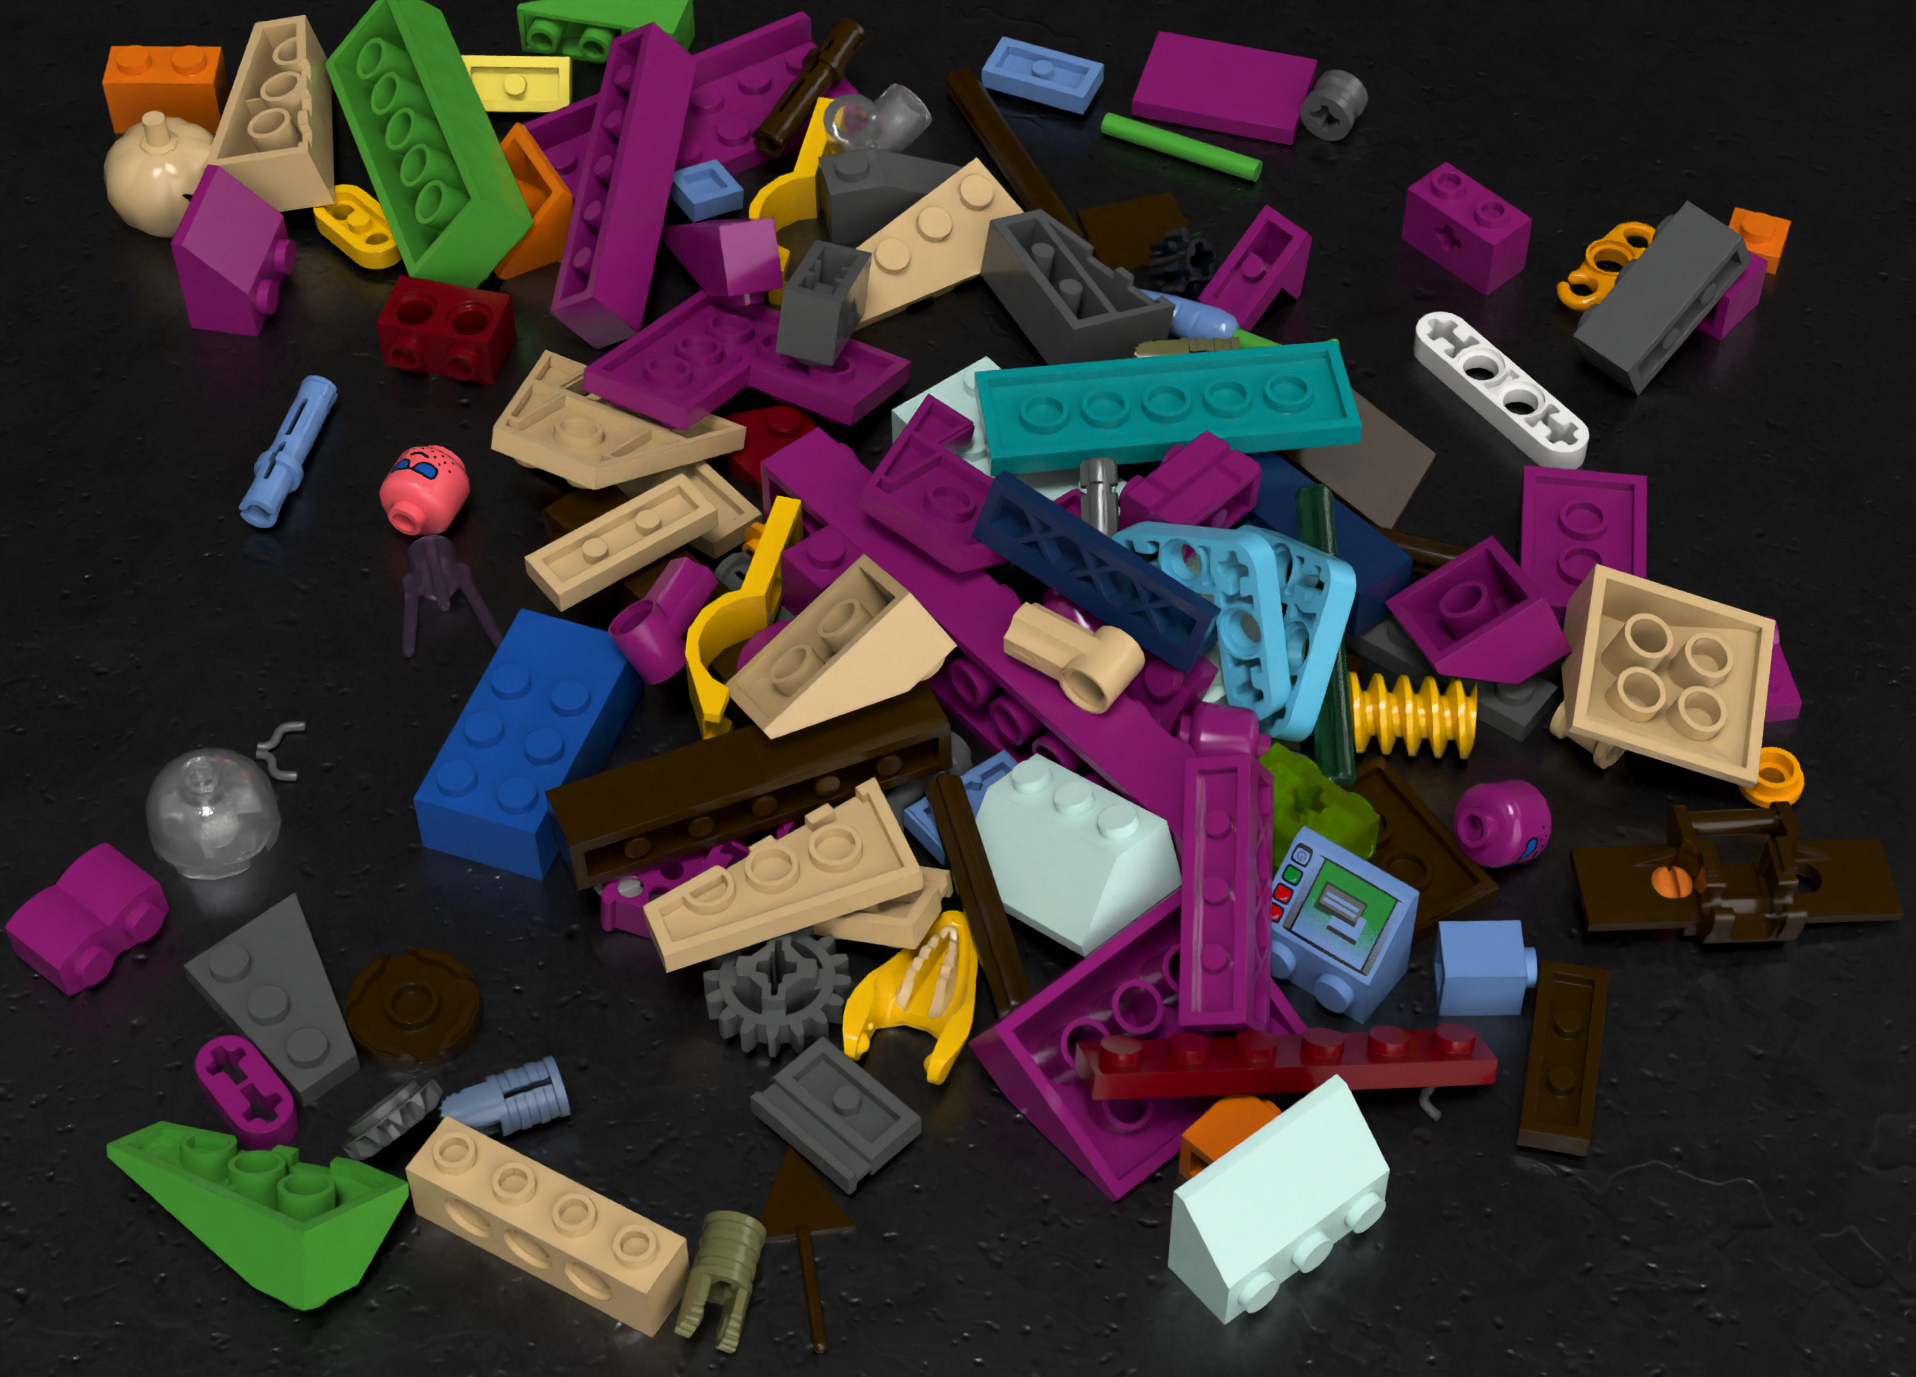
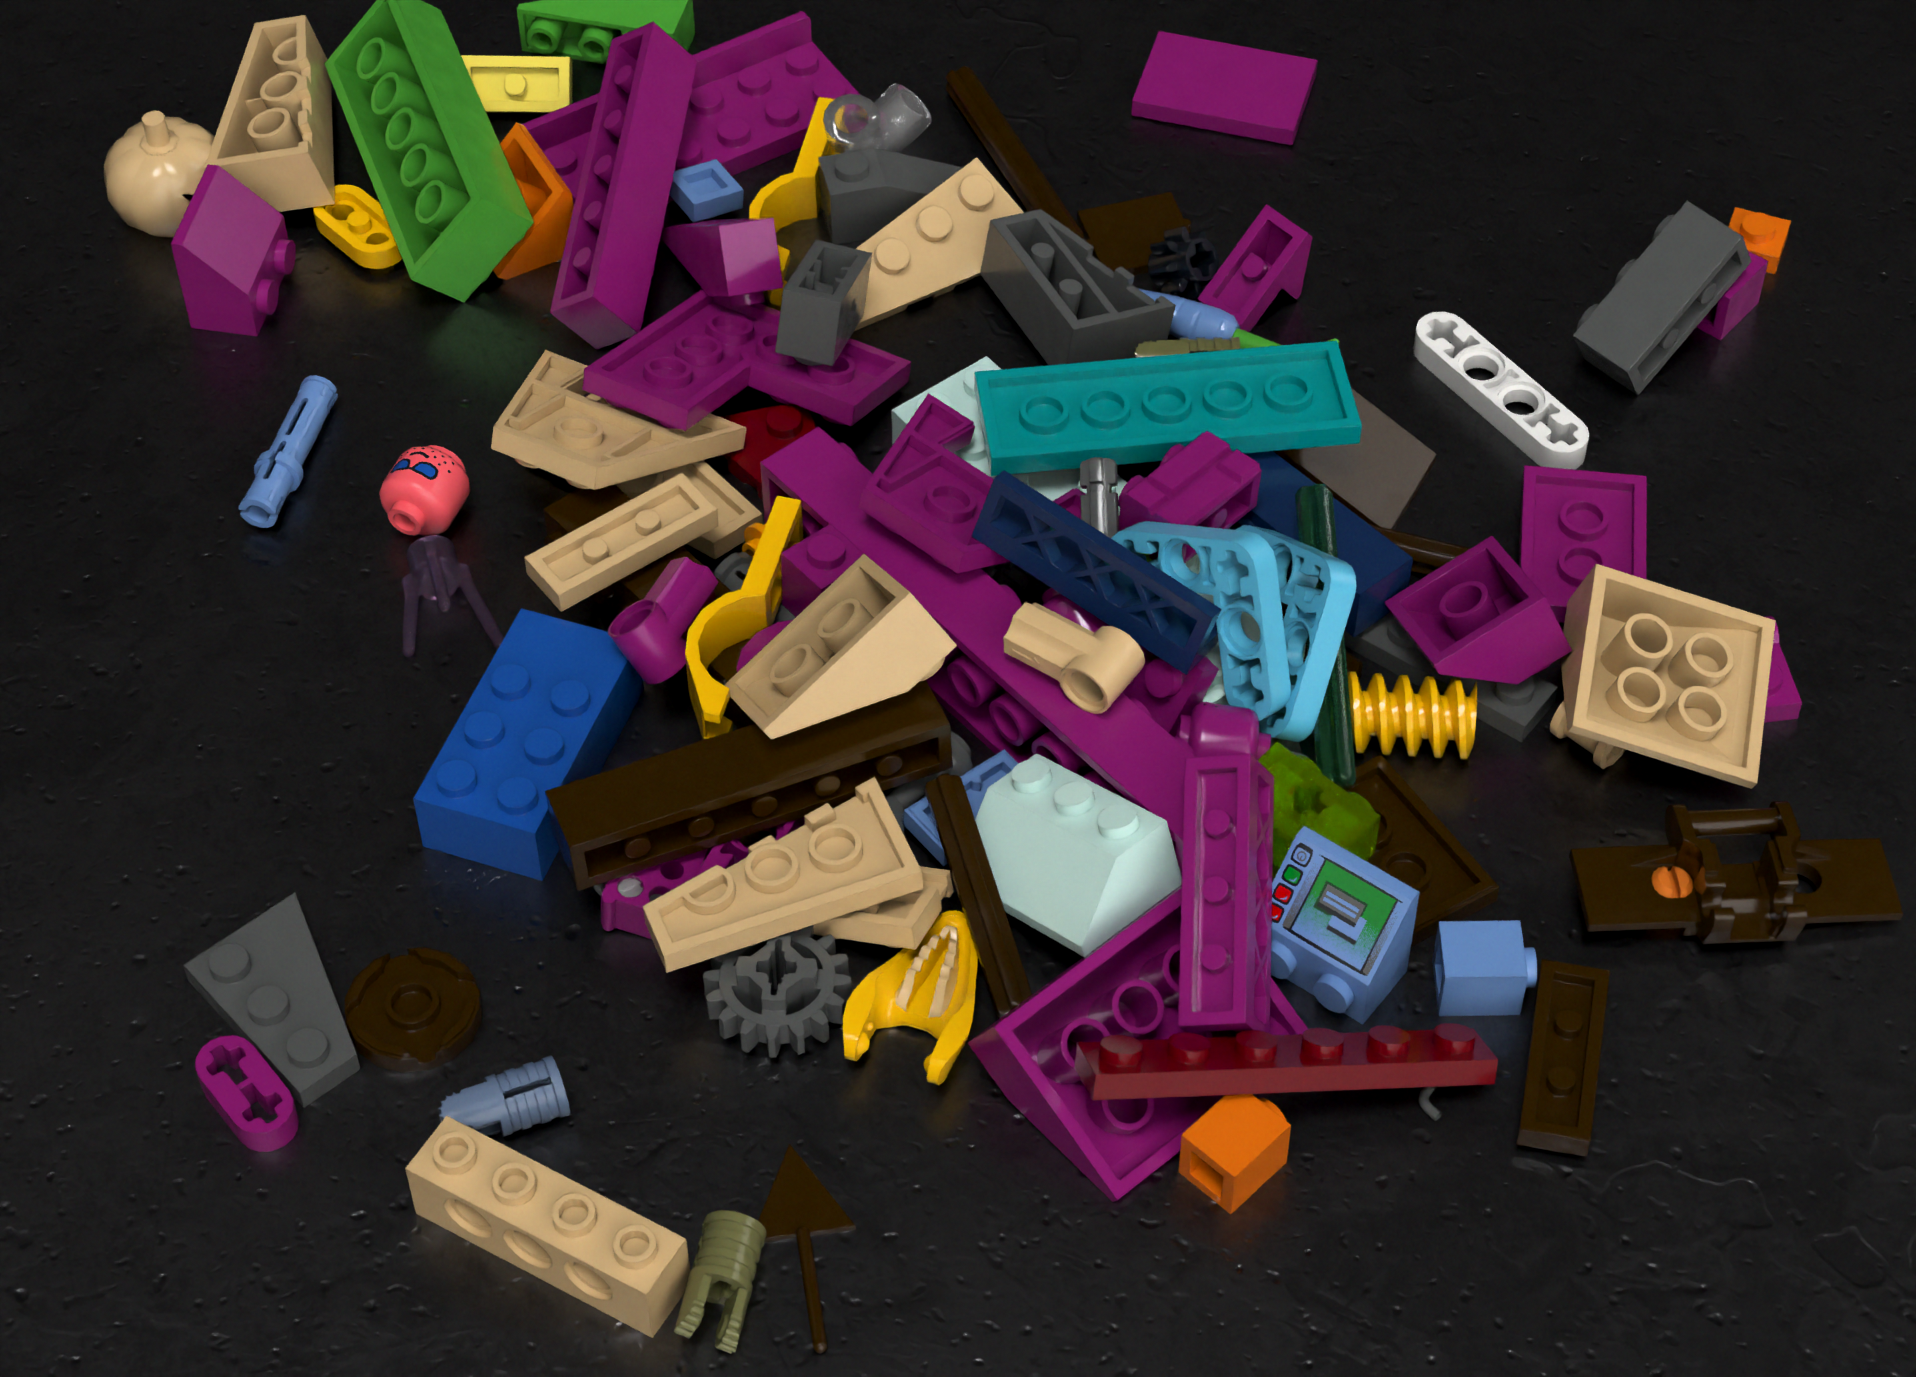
magenta brick [5,842,169,996] -> none
orange brick [102,45,231,134] -> none
bright green wedge [107,1121,409,1311] -> none
clear cylinder [145,747,281,880] -> none
dark grey piece [256,721,306,781] -> none
dark grey gear [341,1077,443,1161] -> none
dark red brick [376,275,517,385] -> none
dark grey plate [750,1036,921,1195] -> none
dark brown pin [752,18,866,158] -> none
medium blue plate [982,37,1104,114] -> none
bright green bar [1101,112,1262,182] -> none
light aqua slope [1168,1074,1390,1325] -> none
dark grey wheel [1299,70,1368,141] -> none
magenta brick [1401,162,1532,296] -> none
magenta head [1453,779,1552,868] -> none
light orange piece [1557,221,1656,313] -> none
light orange plate [1738,747,1804,808] -> none

